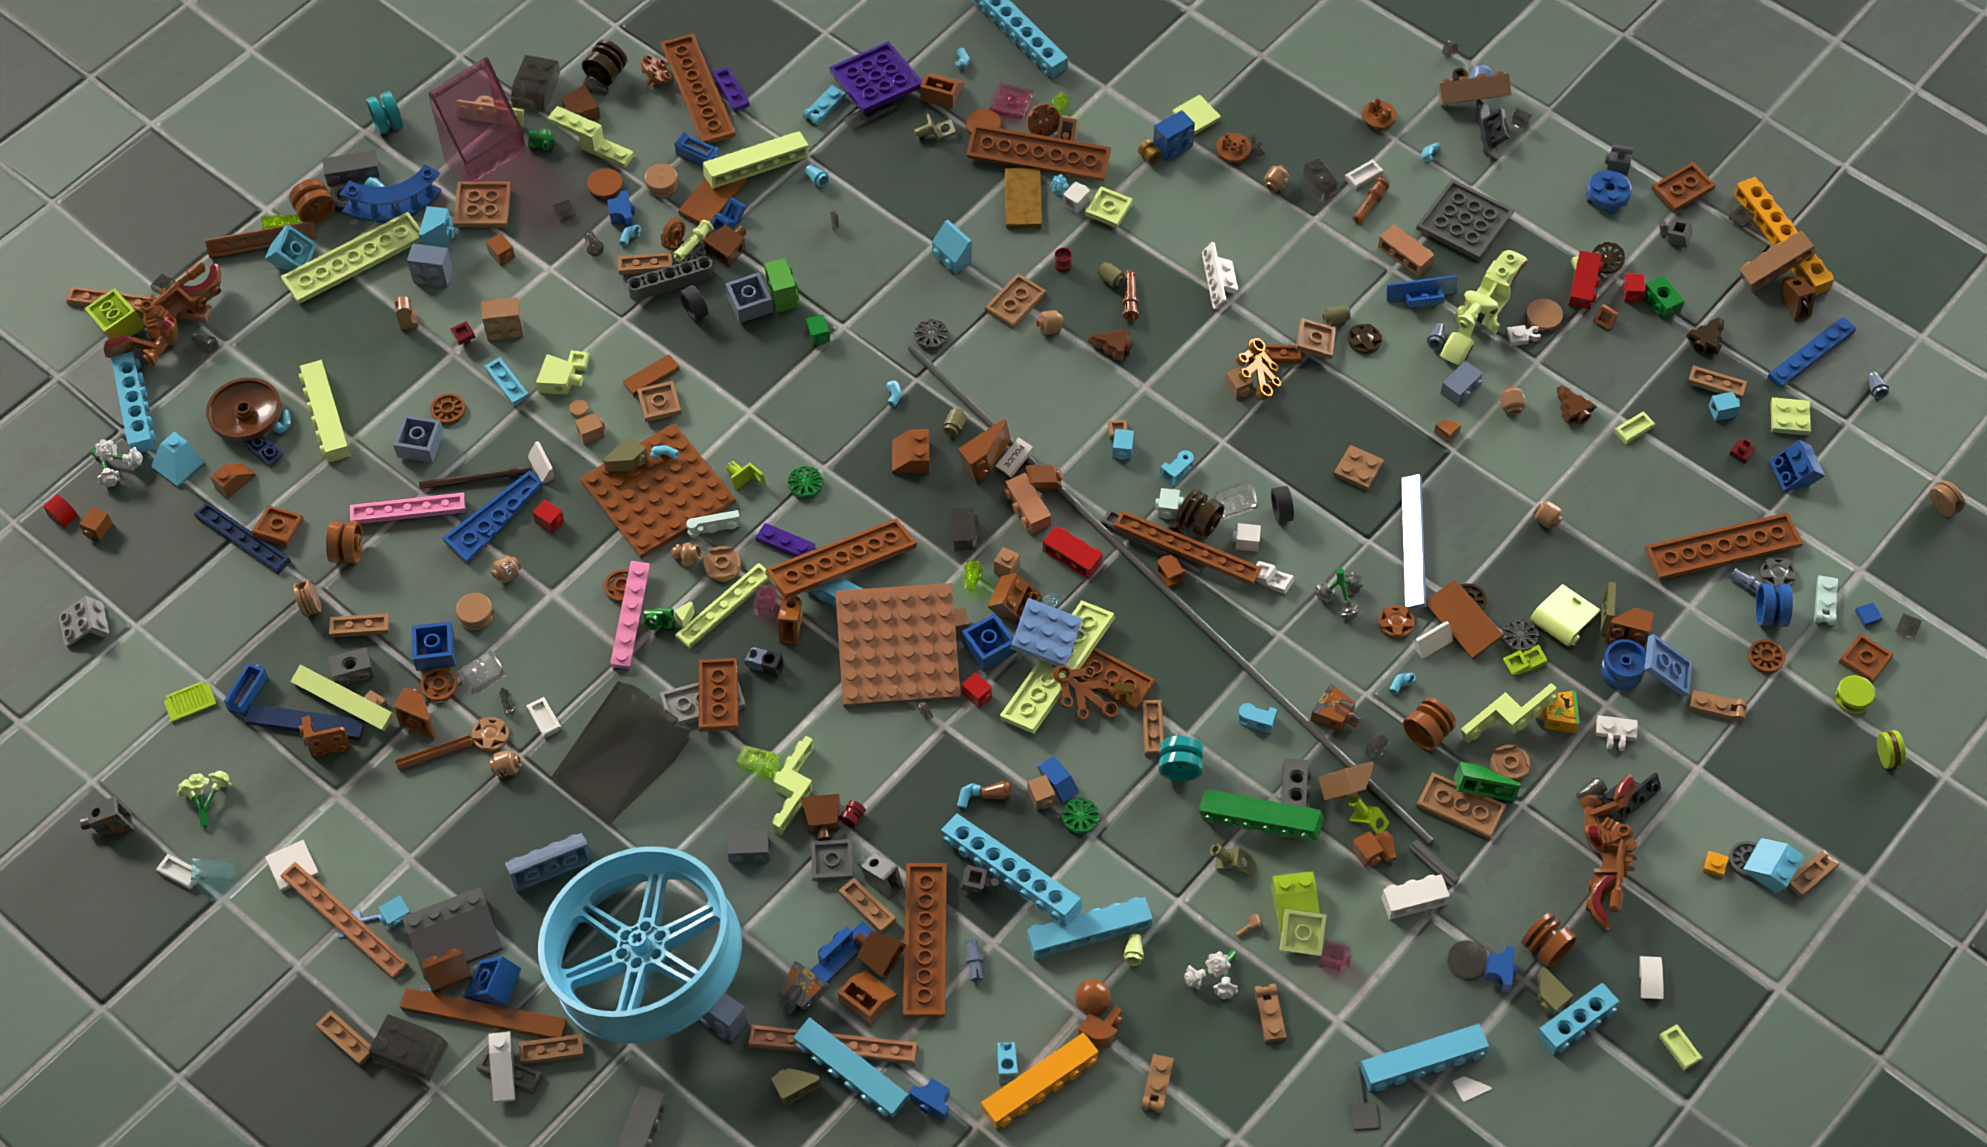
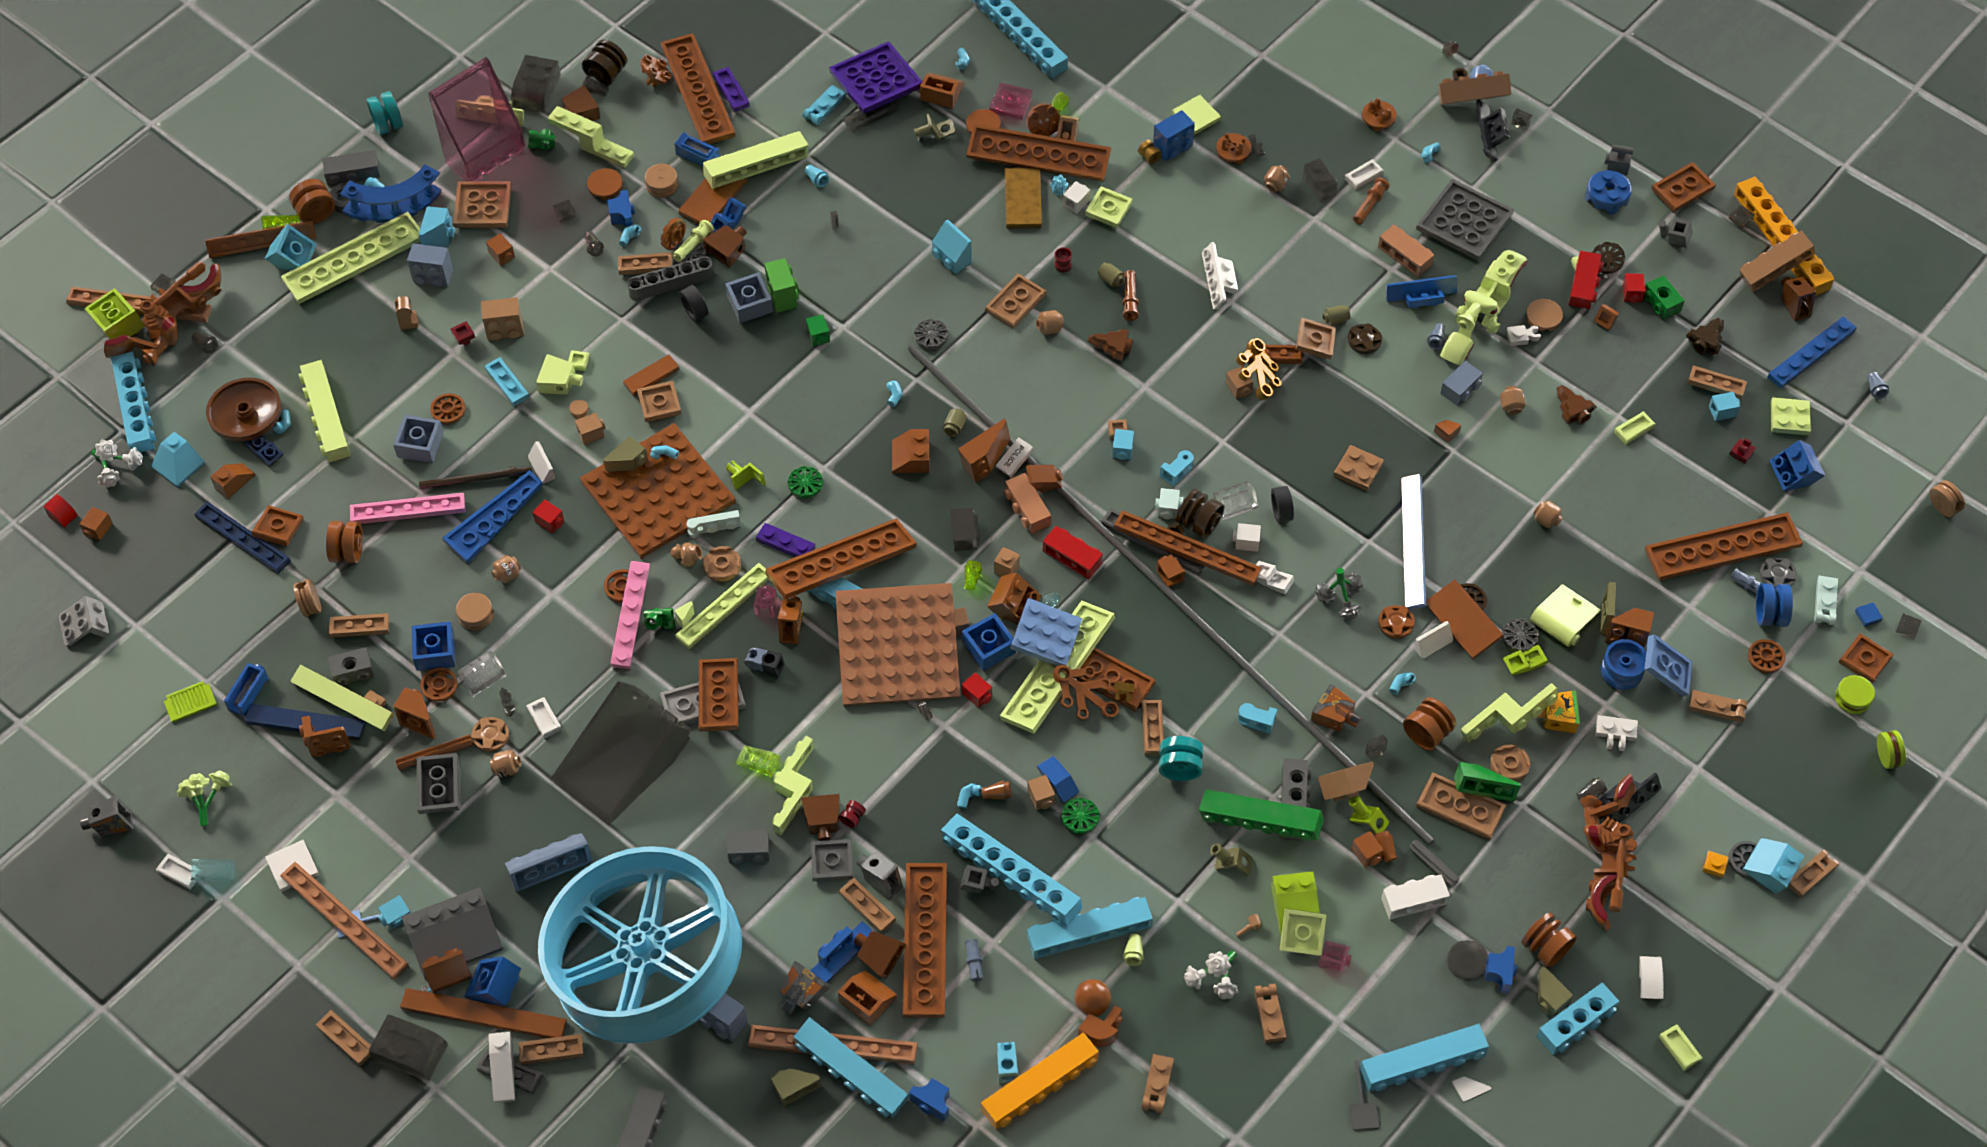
none -> dark grey brick [417,753,461,814]

